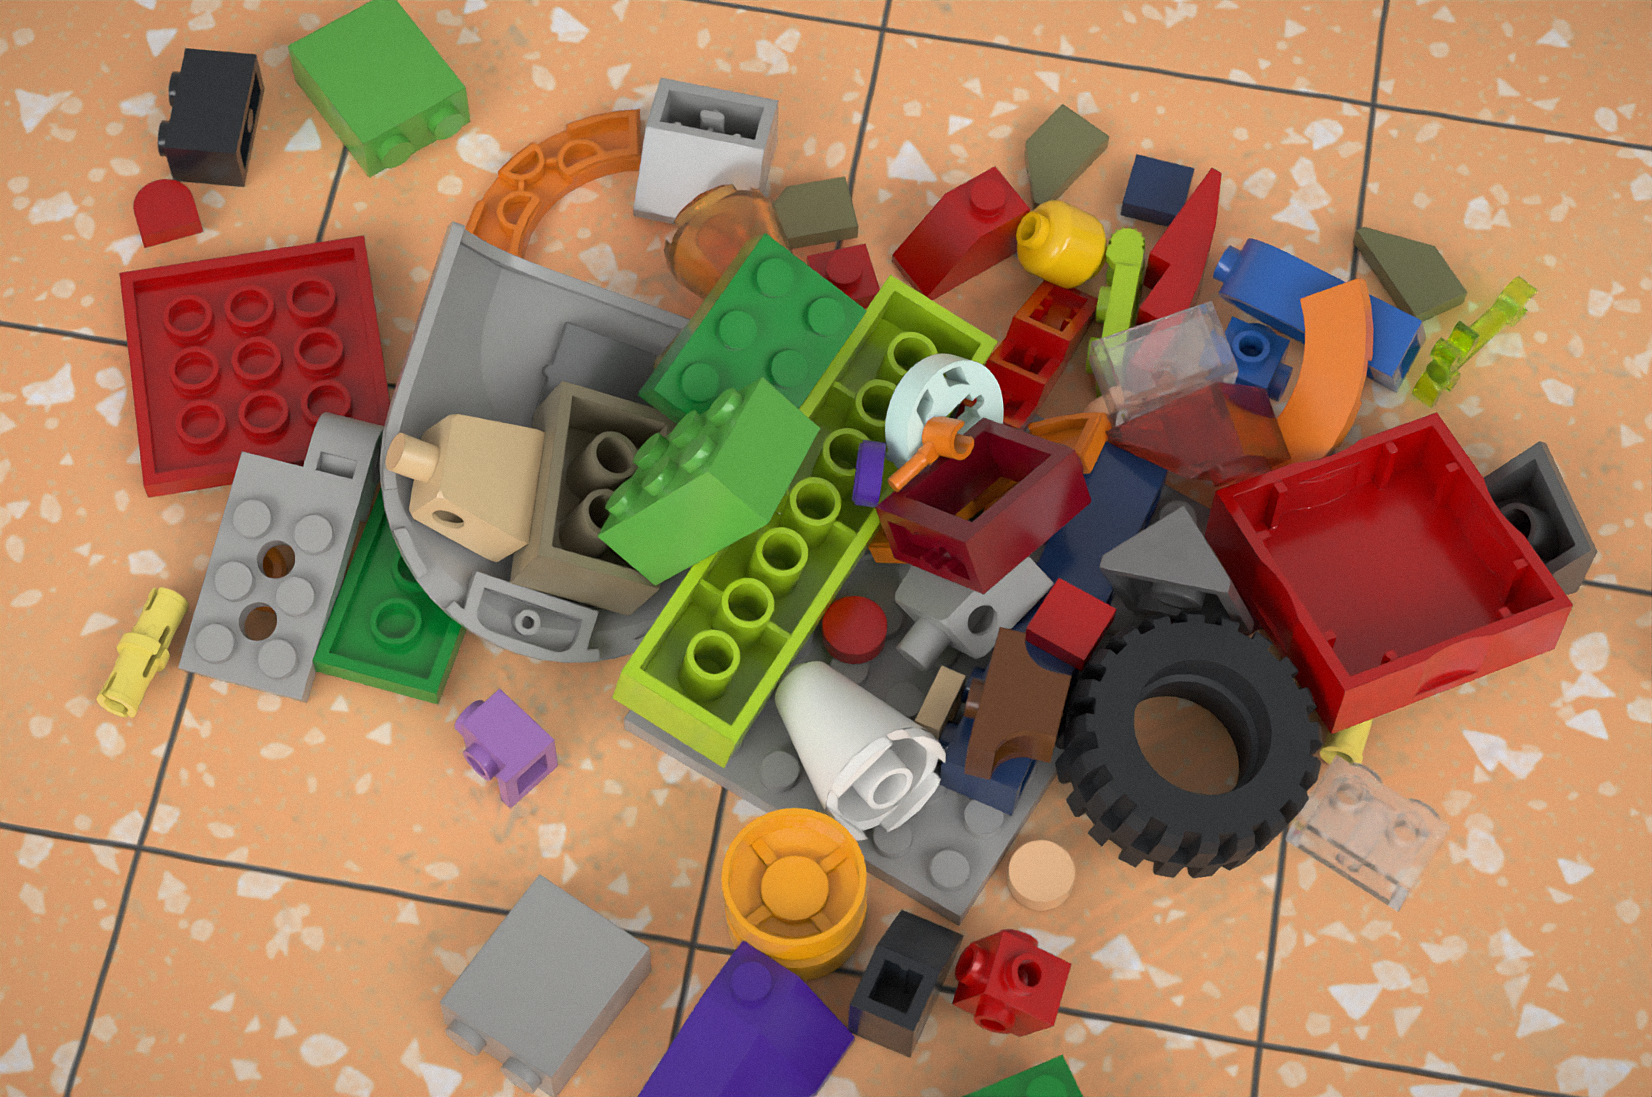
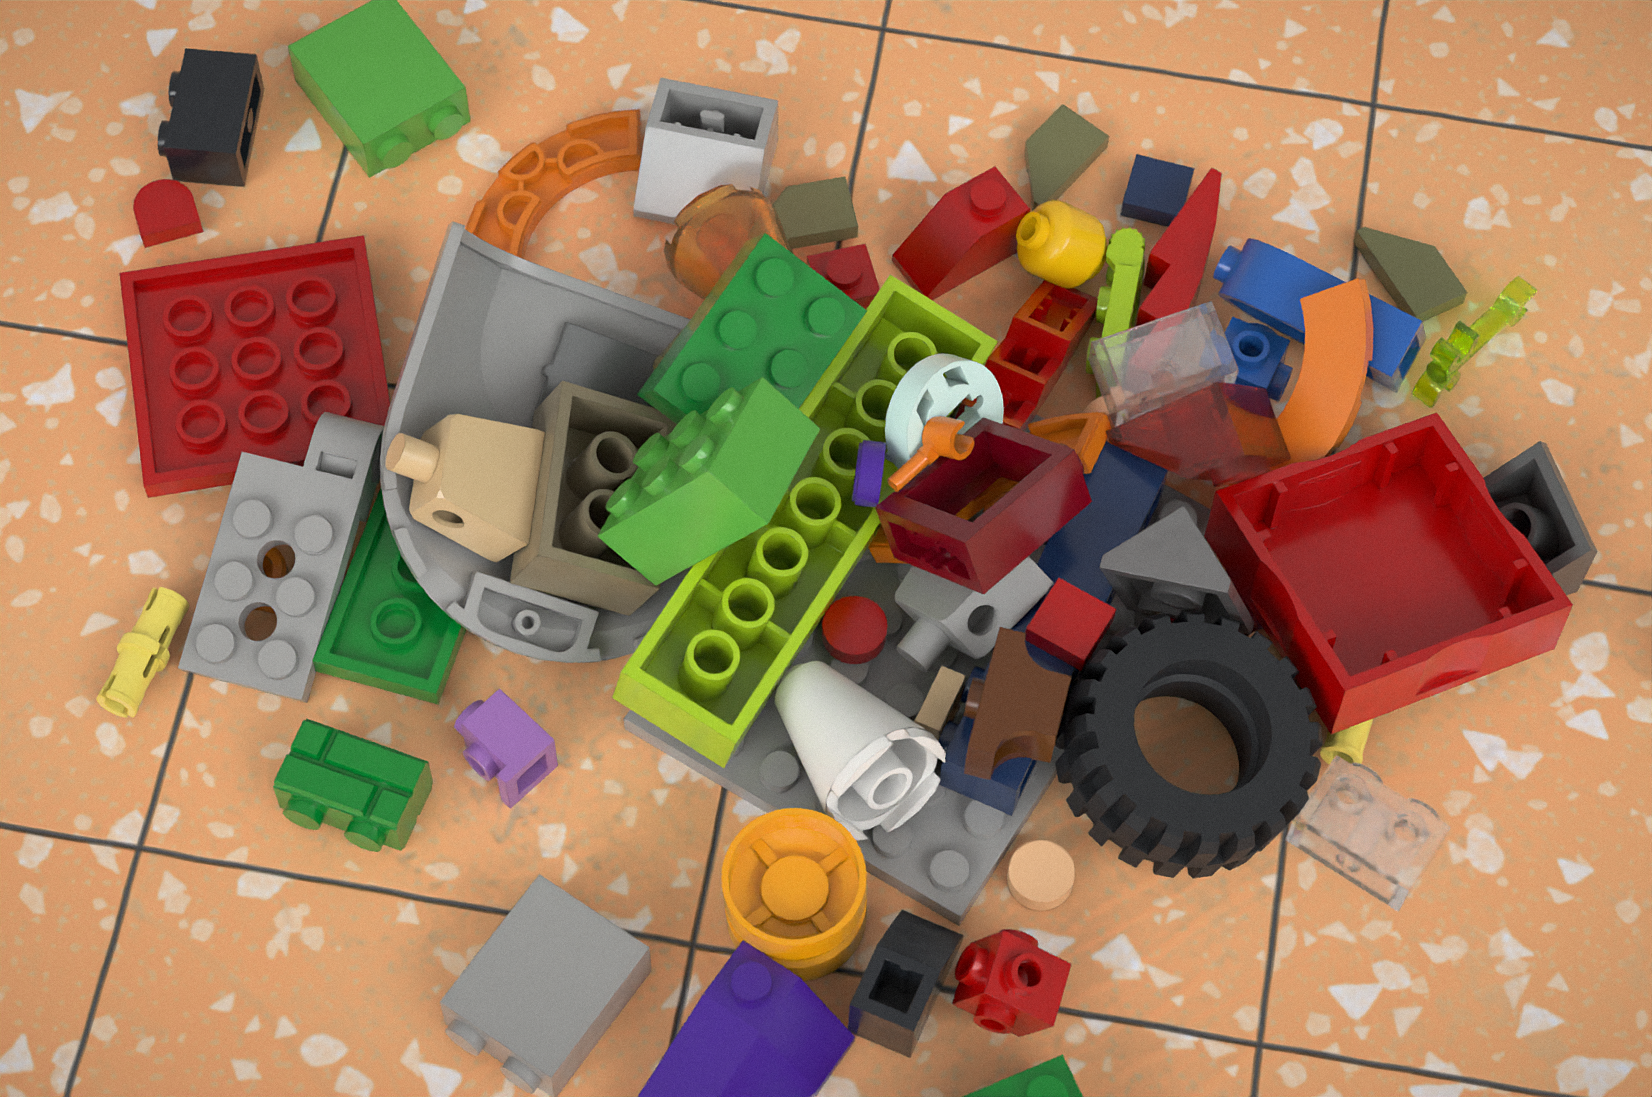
none -> green brick [273,718,433,852]

